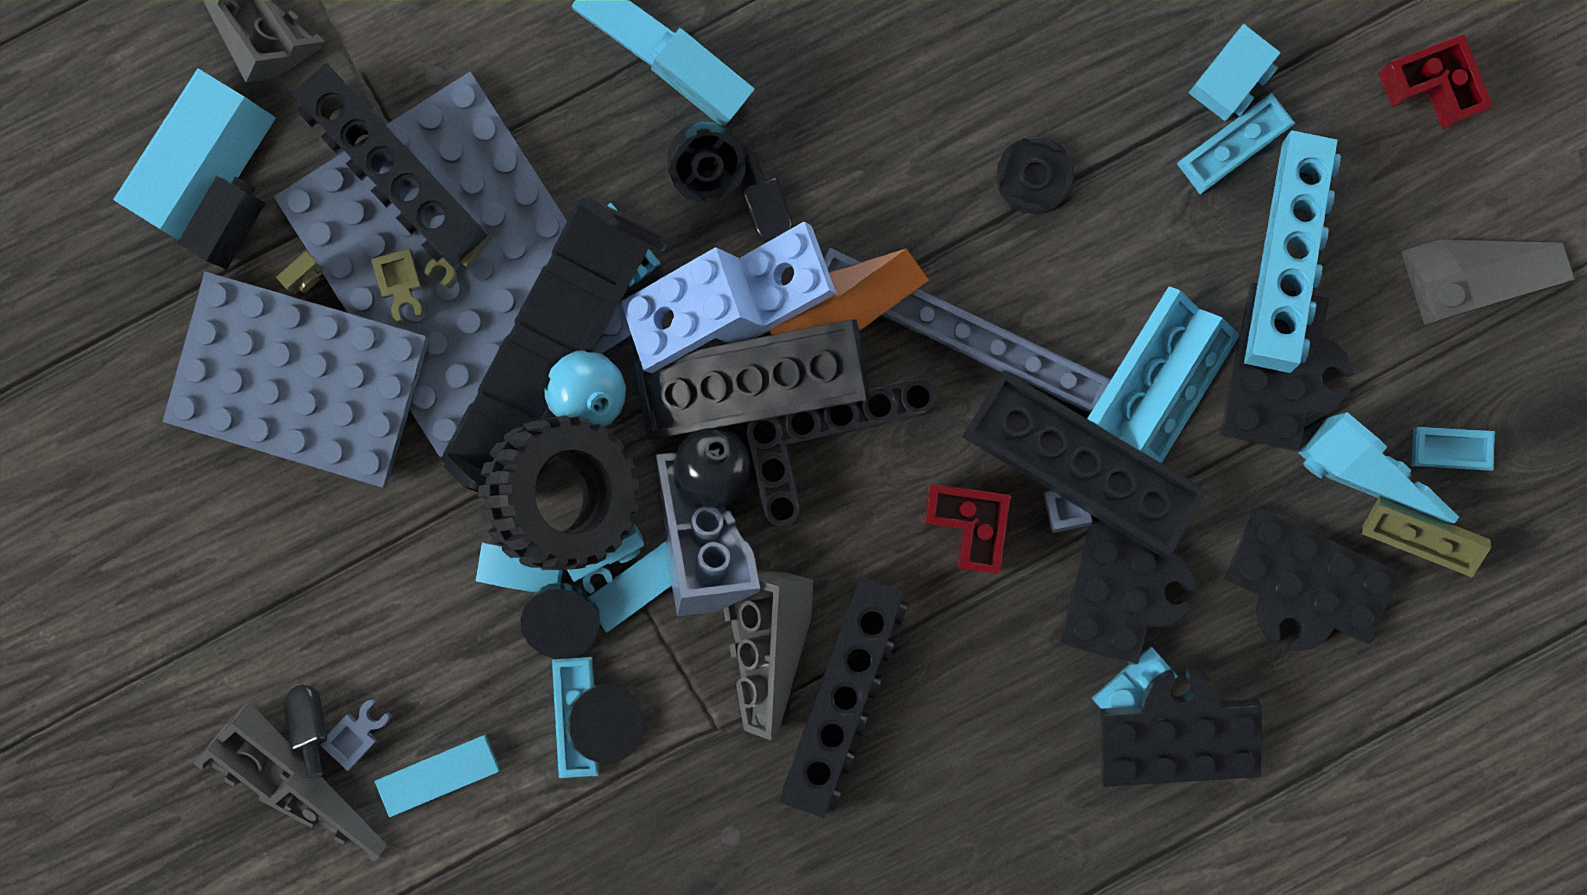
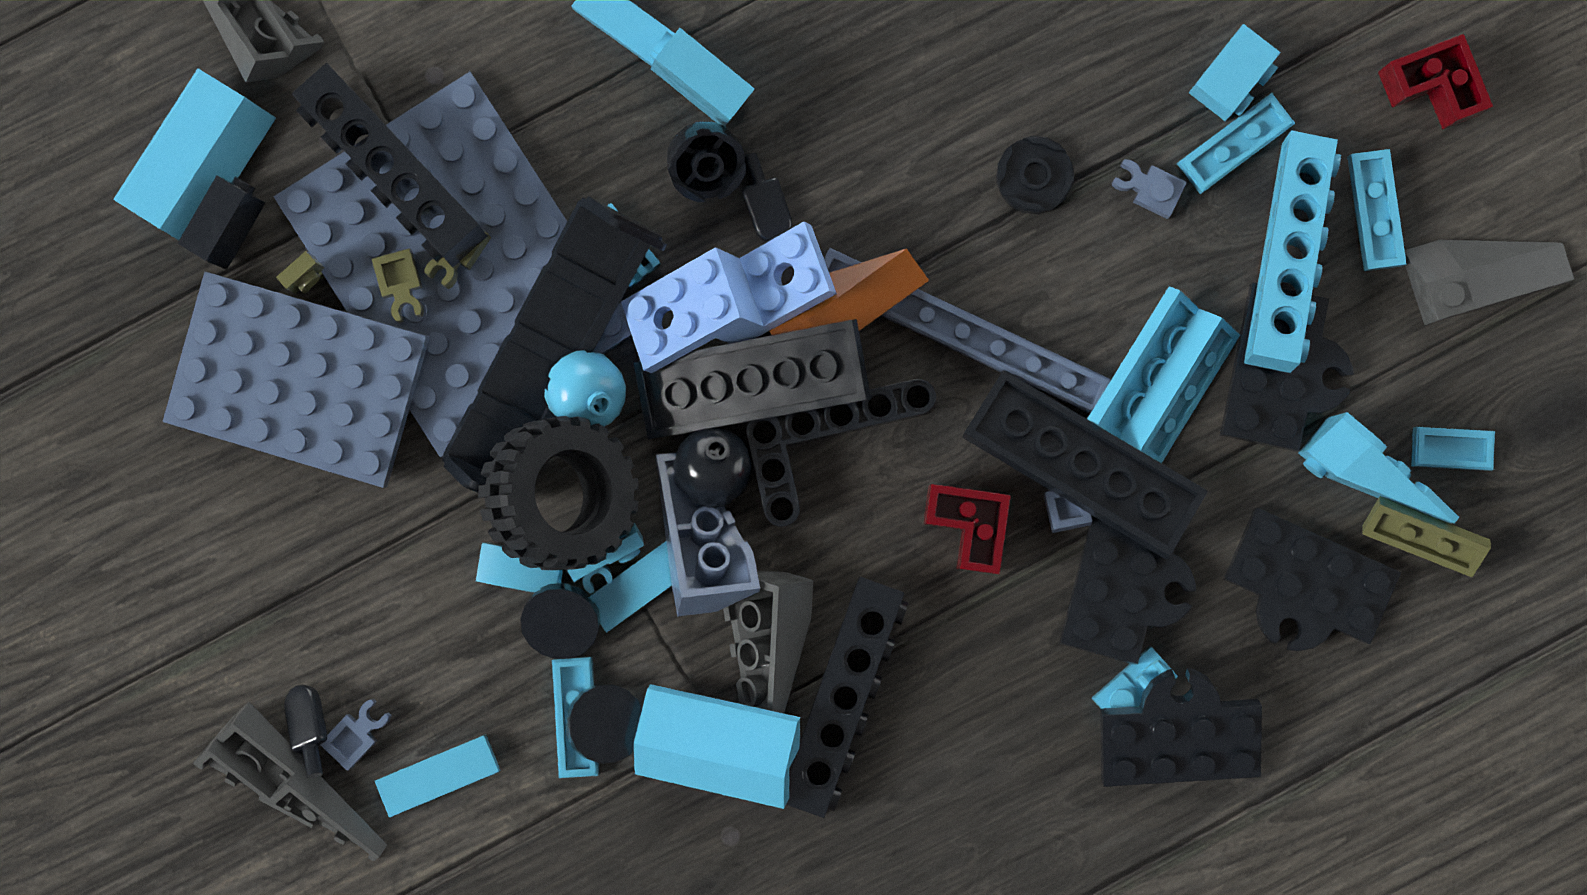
none -> medium azure slope [634,684,800,809]
none -> sand blue plate [1112,159,1187,219]
none -> medium azure plate [1347,149,1407,271]

